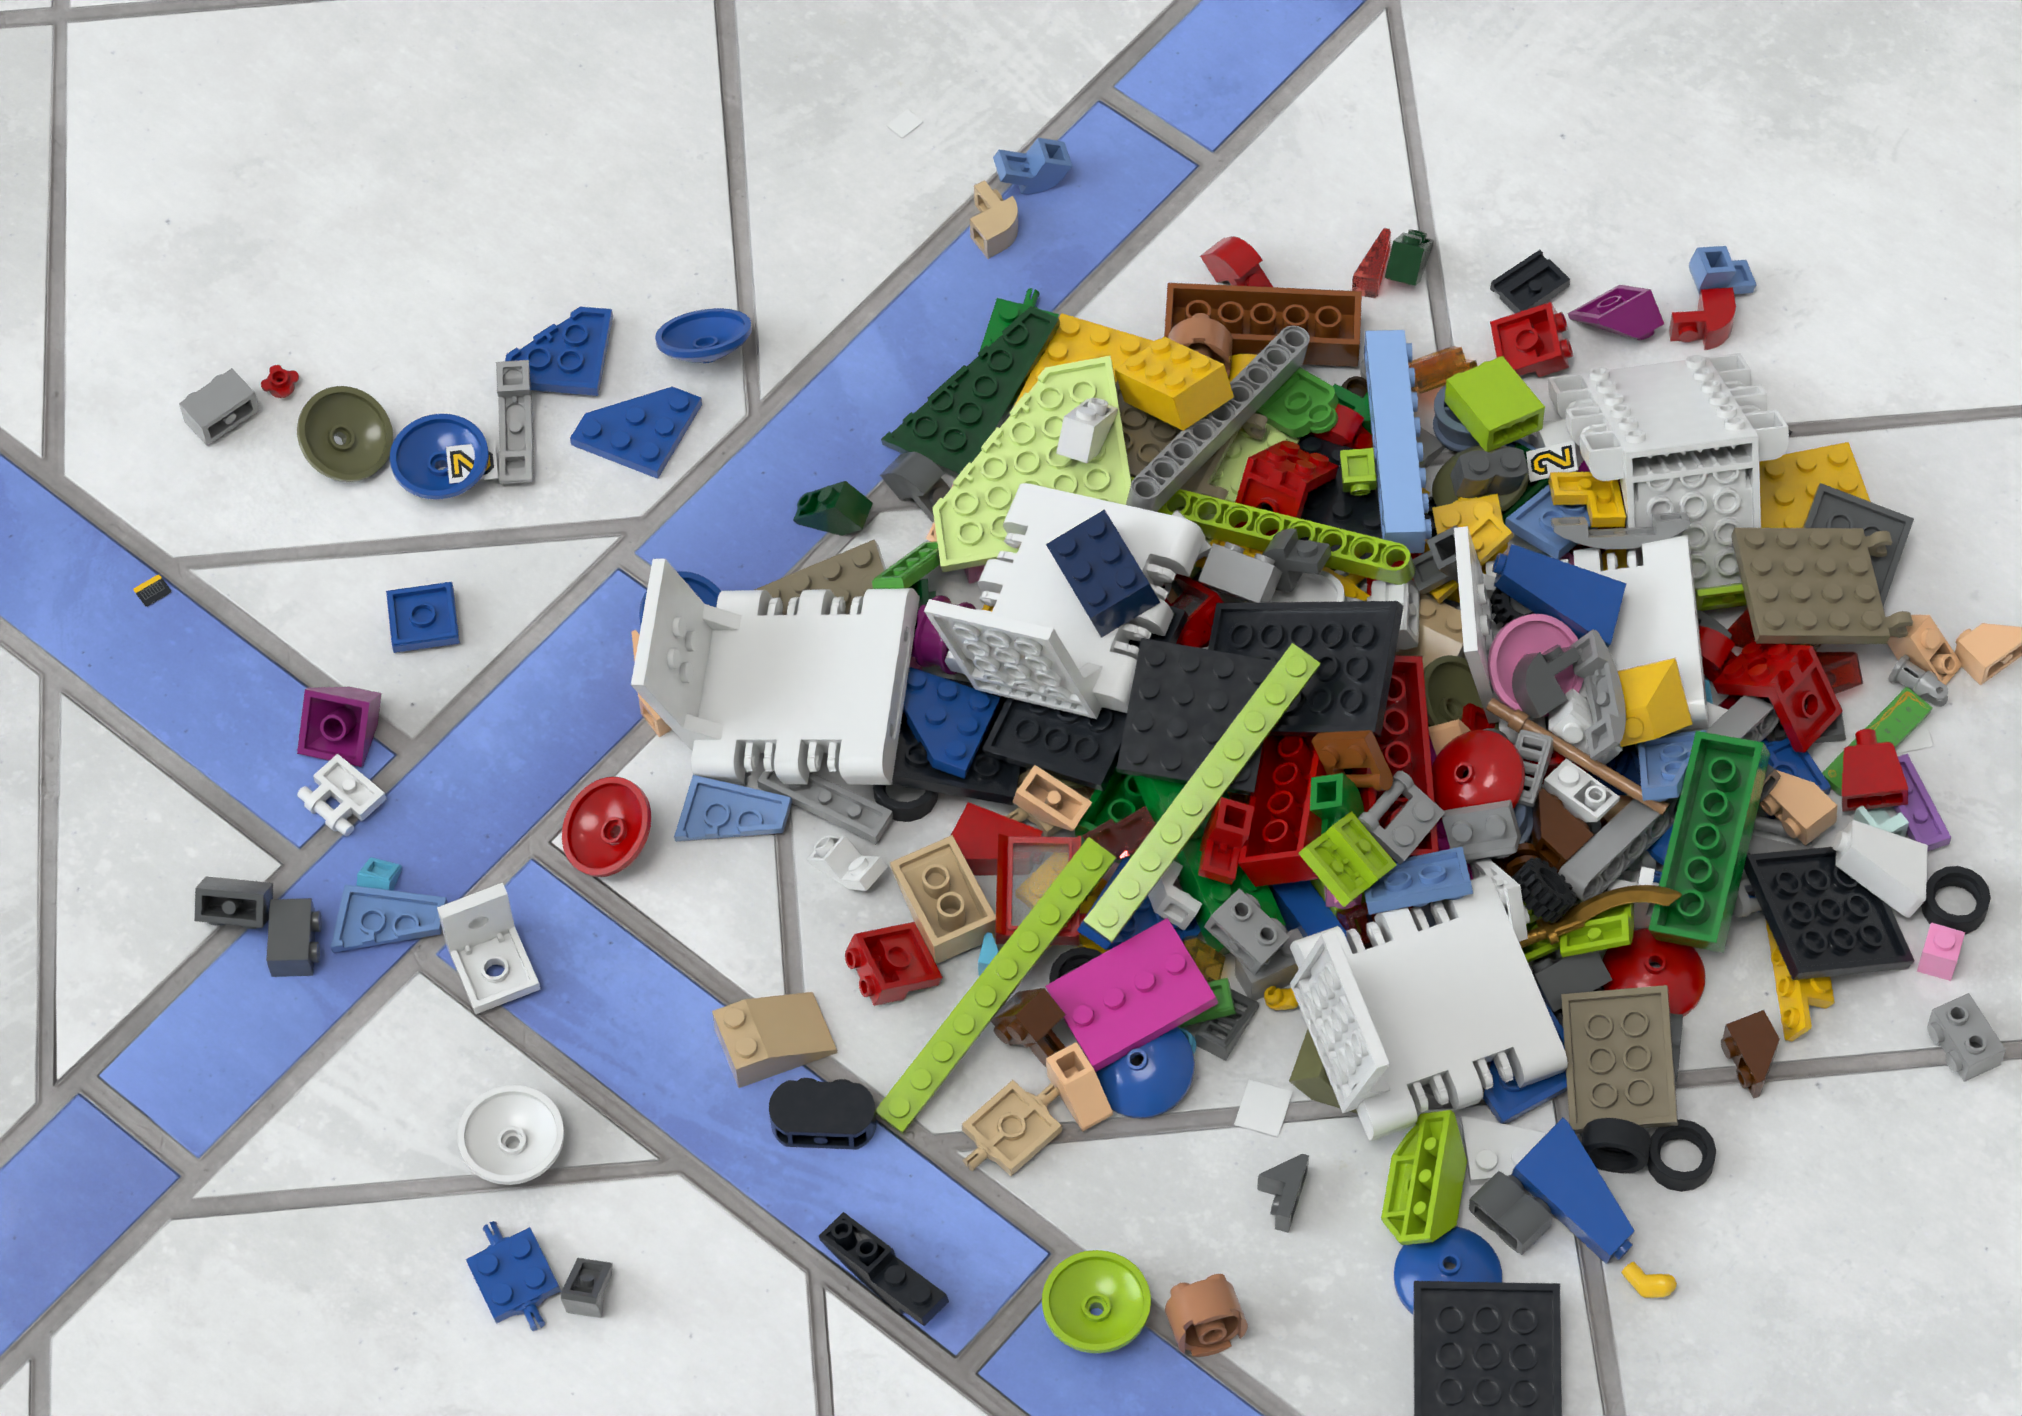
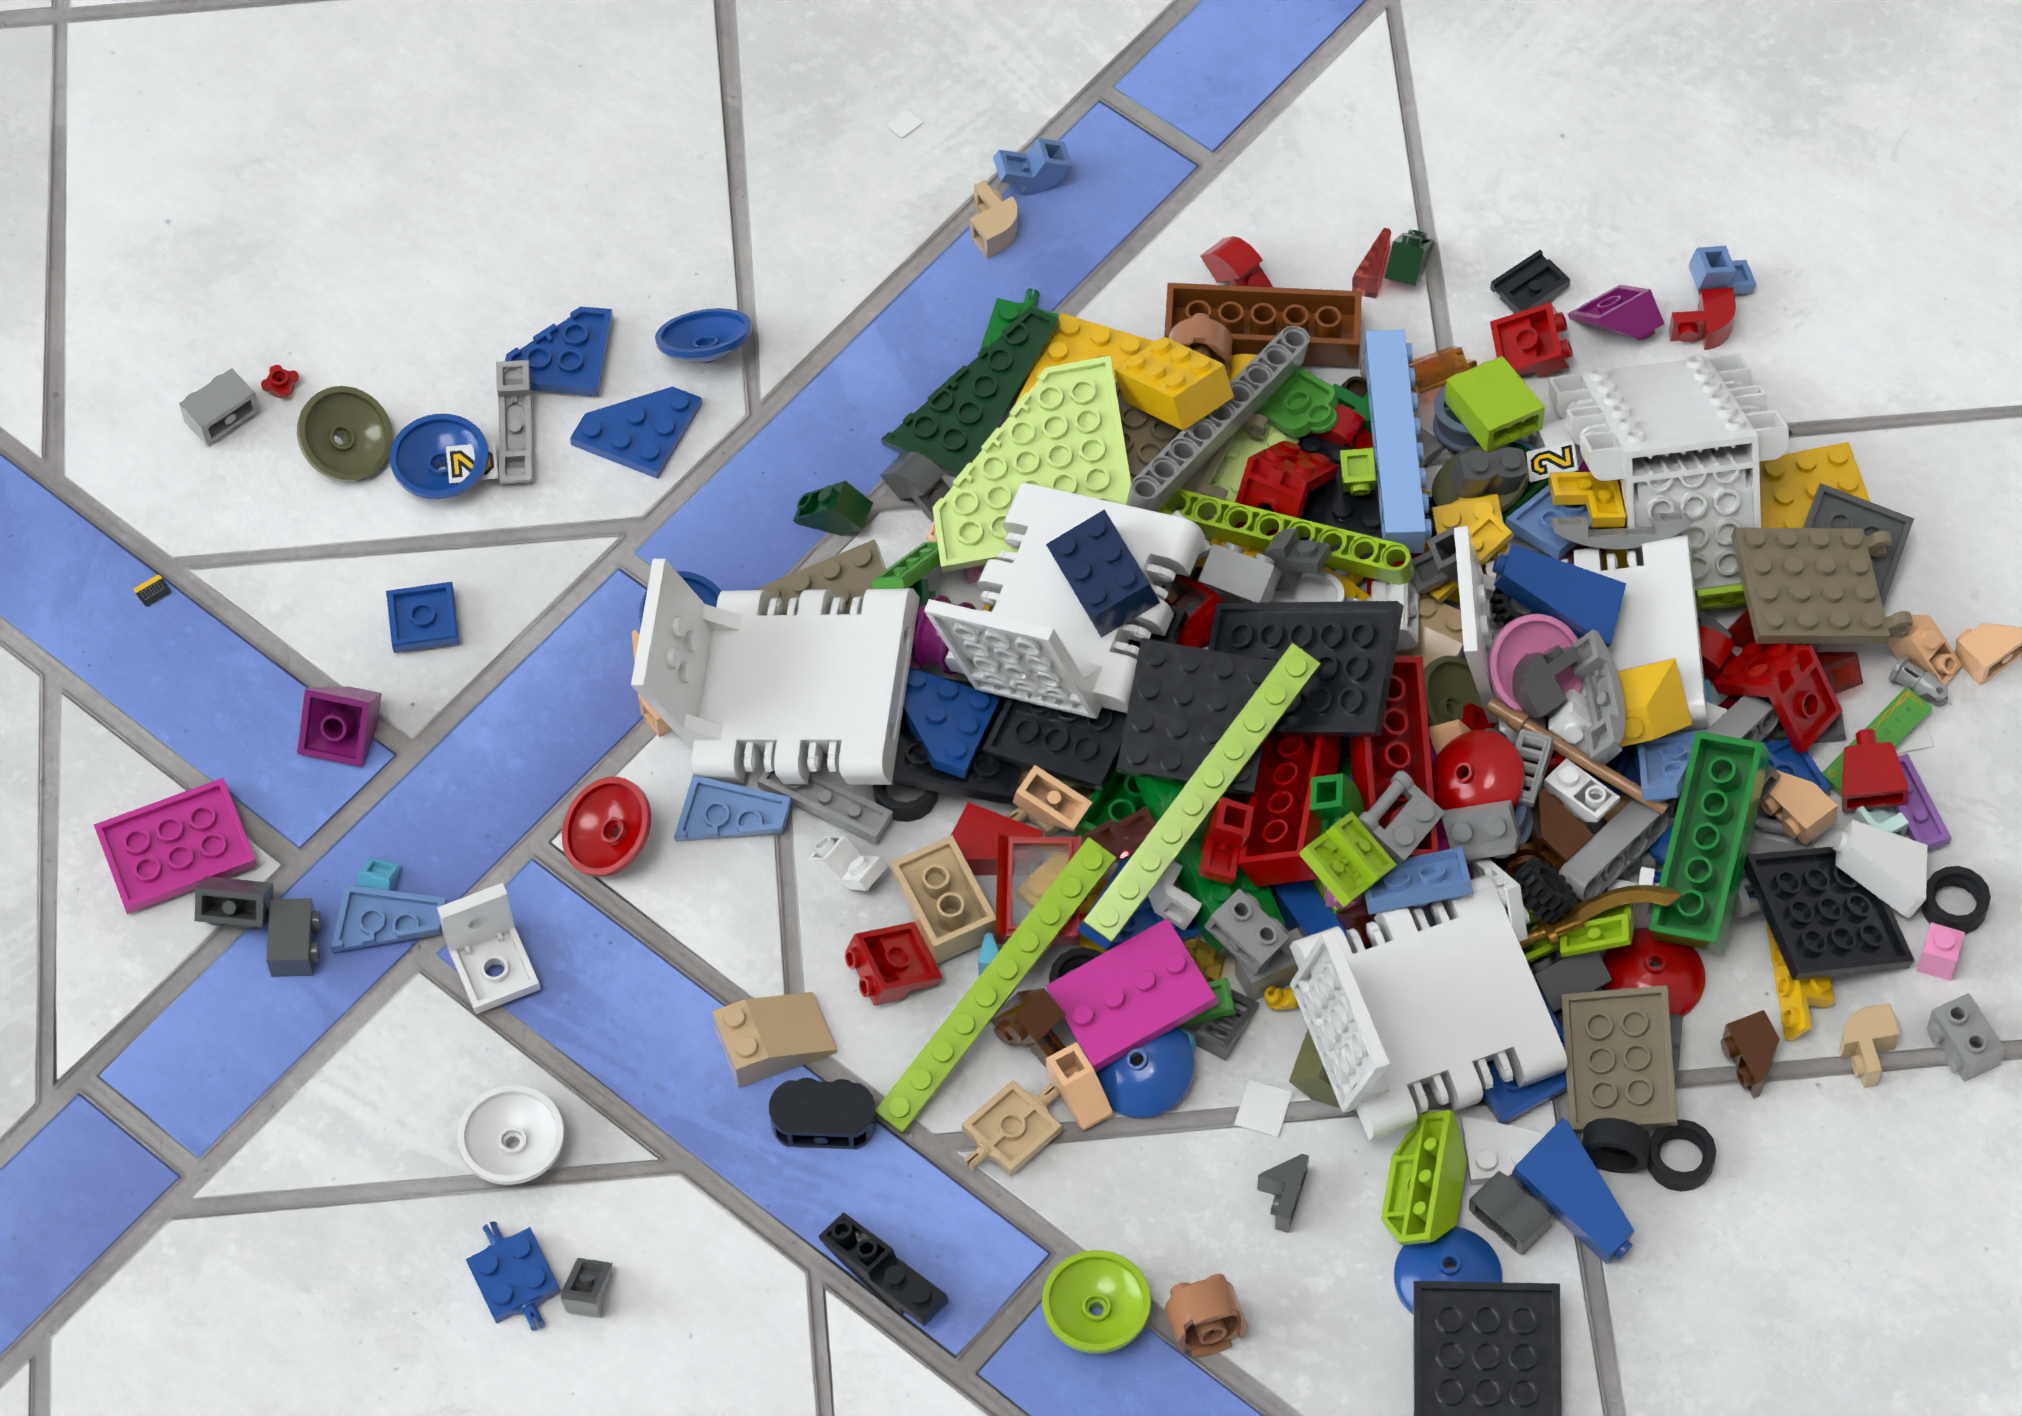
white plate [297,754,386,837] -> none
white slope [1056,398,1118,463] -> none
dark orange plate [1311,730,1393,791] -> none
yellow arm [1621,1261,1677,1298] -> none
none -> dark pink plate [94,778,257,914]
none -> tan brick [1839,1003,1900,1088]

